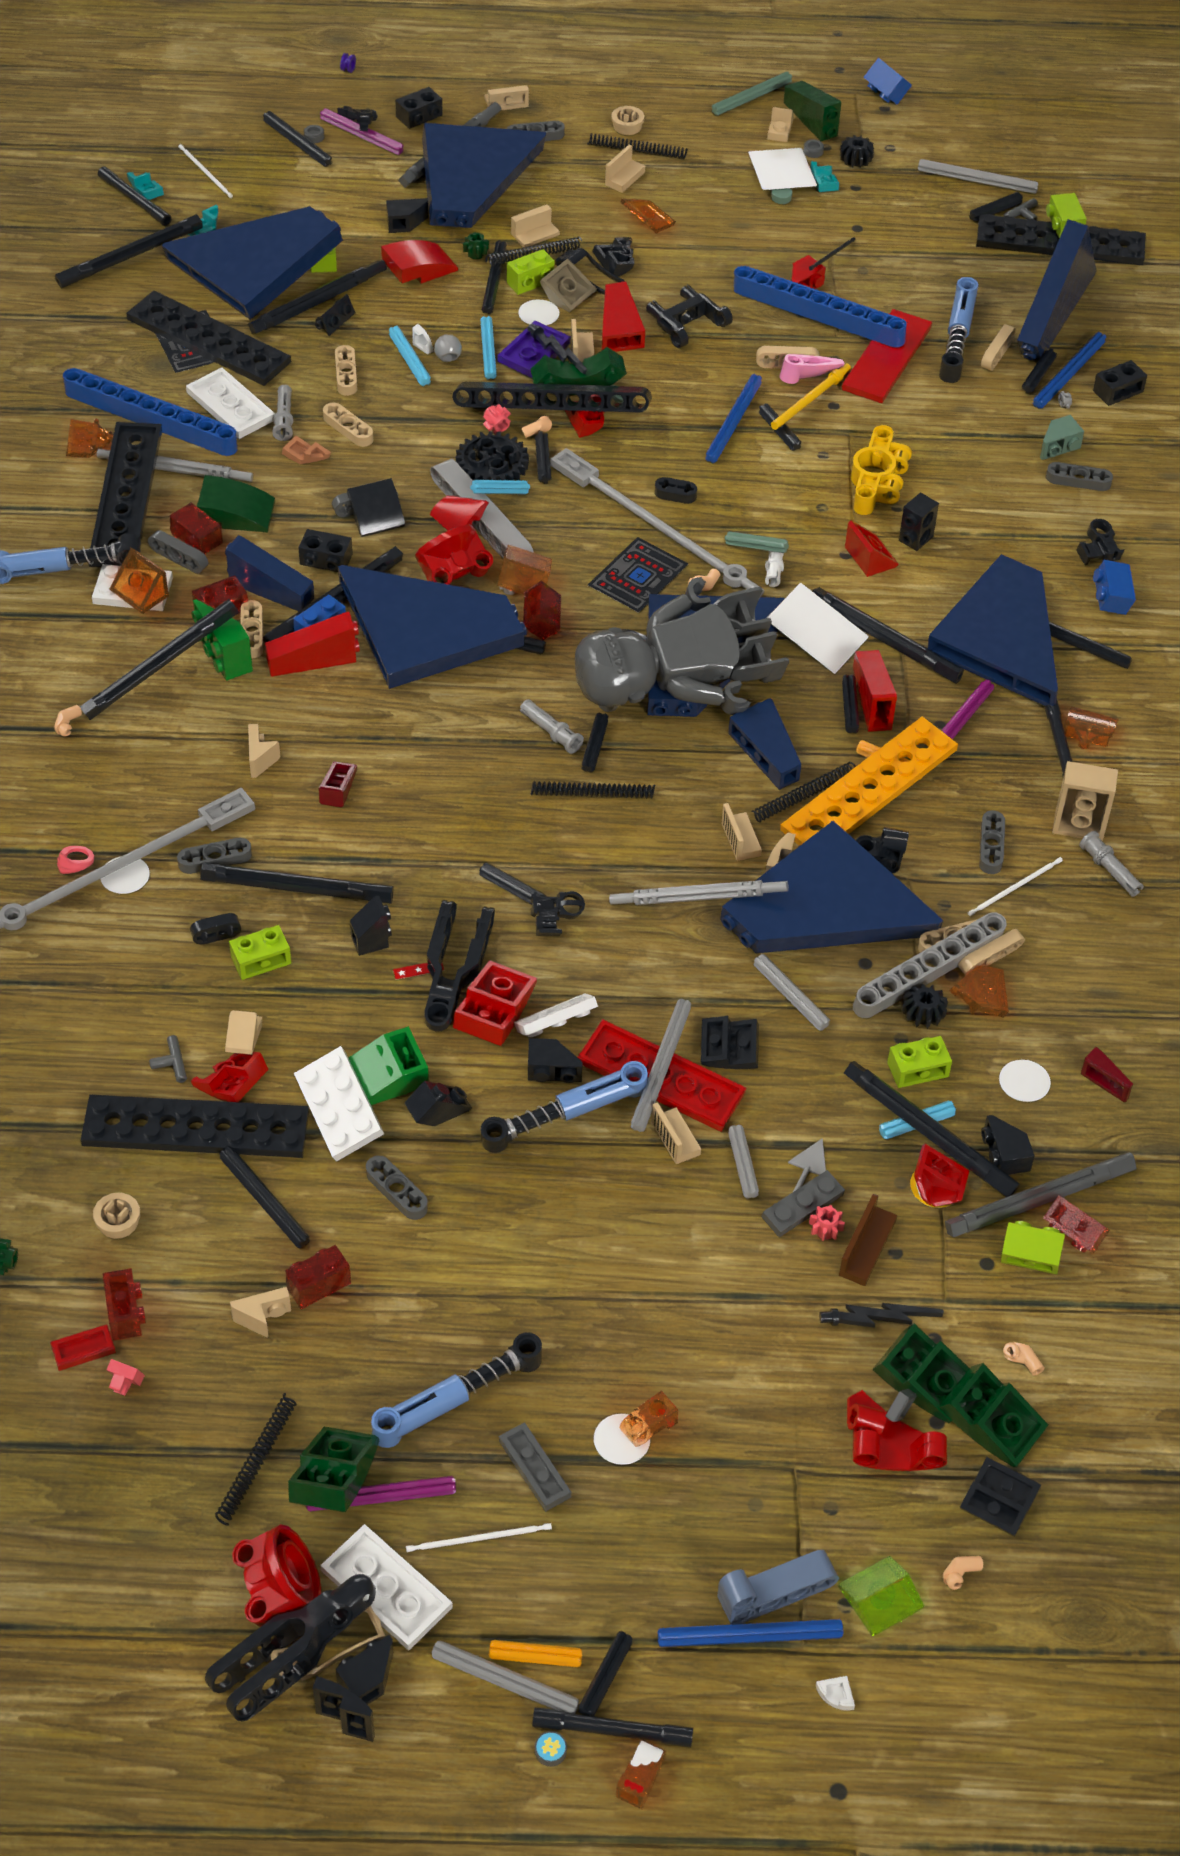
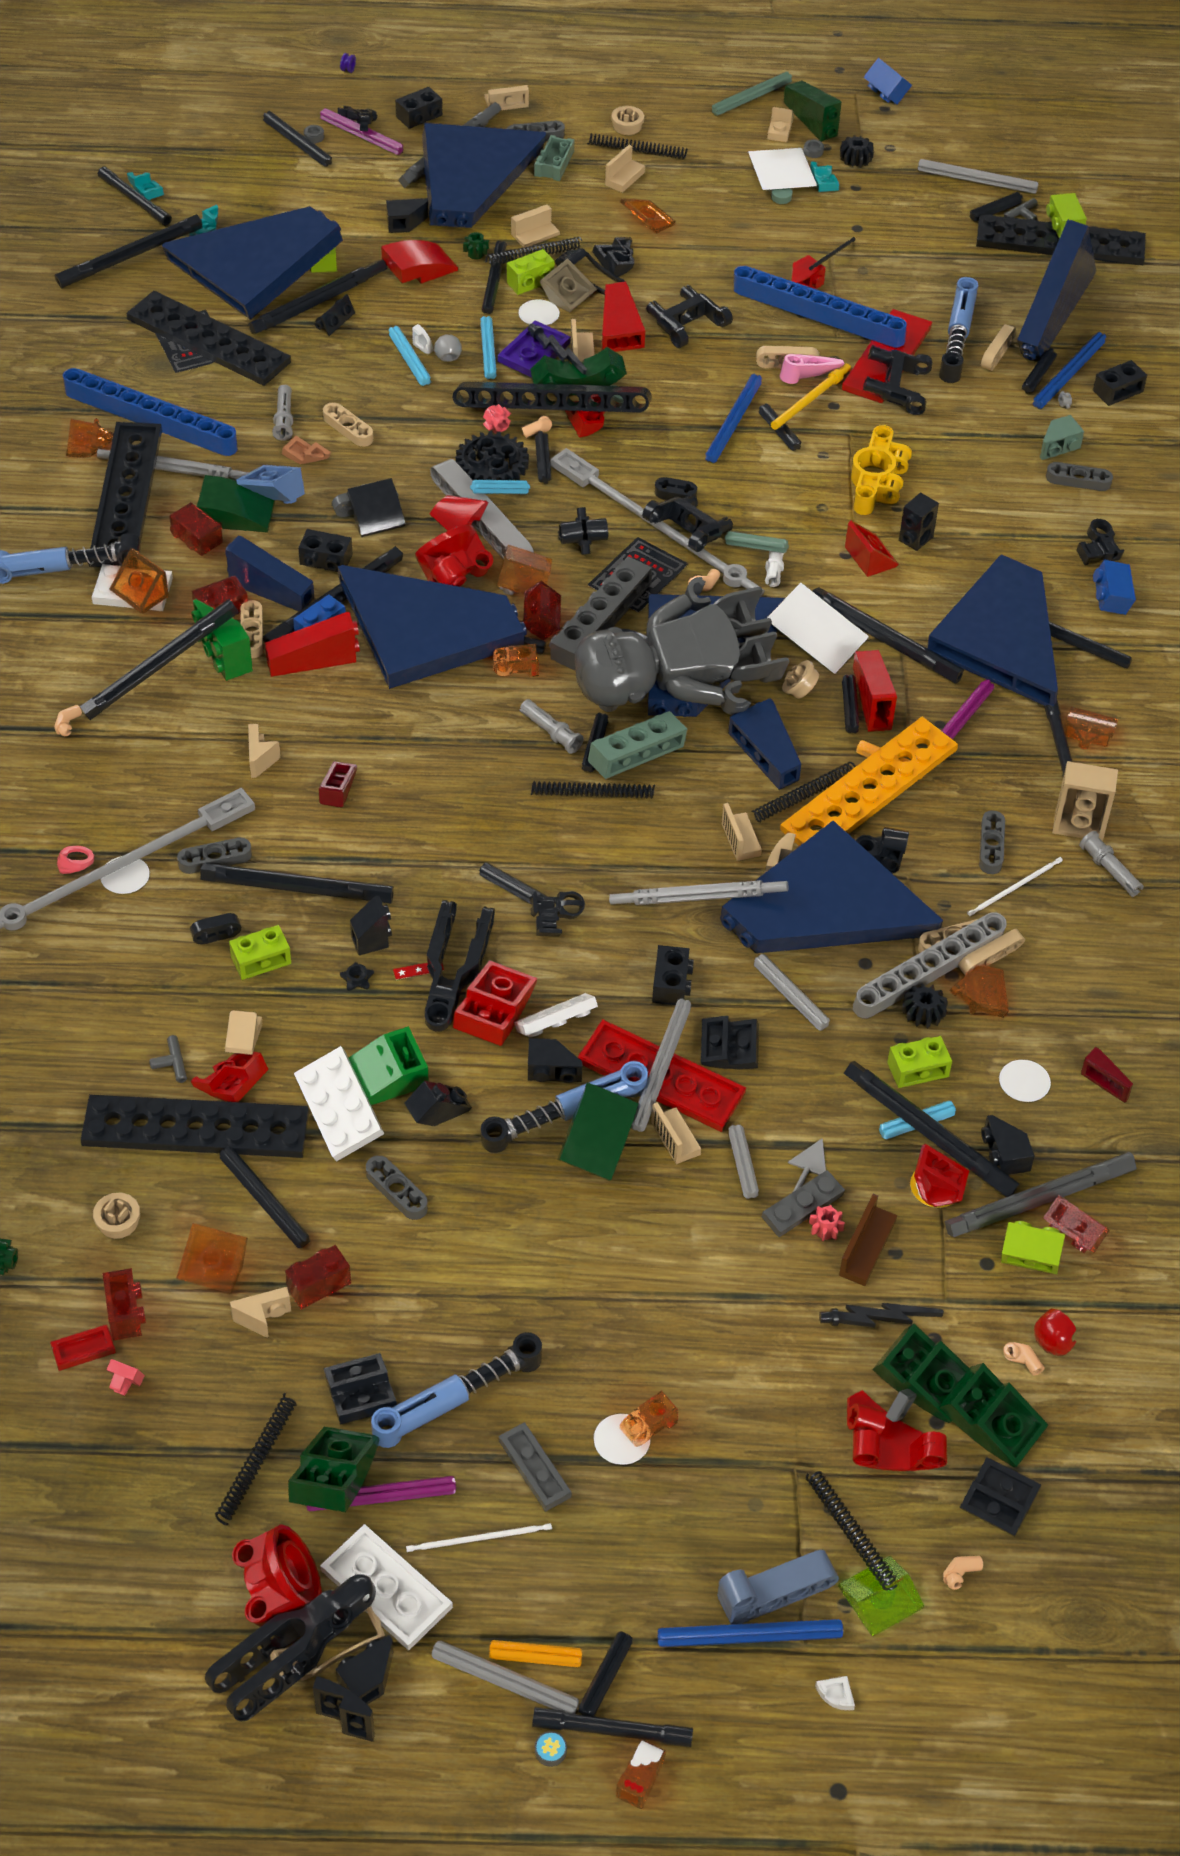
dark grey beam [148,530,209,574] -> none
white piece [178,144,233,198] -> none
white plate [186,368,275,439] -> none
tan beam [335,345,357,396] -> none
none -> clear orange slope [176,1223,248,1293]
none -> medium blue slope [236,465,305,504]
none -> black slope [324,1353,397,1425]
none -> black plate [340,962,374,991]
none -> red head [432,555,467,587]
none -> clear orange leg [493,644,539,677]
none -> sand green piece [534,135,574,181]
none -> dark grey brick [549,556,652,671]
none -> dark green slope [557,1082,638,1181]
none -> black pin [558,507,608,555]
none -> sand green brick [588,711,687,779]
none -> black connector [642,495,733,552]
none -> black brick [652,945,694,1005]
none -> tan piece [782,660,819,699]
none -> black piece [806,1471,898,1591]
none -> black connector [862,345,933,415]
none -> red hair [1034,1308,1076,1356]

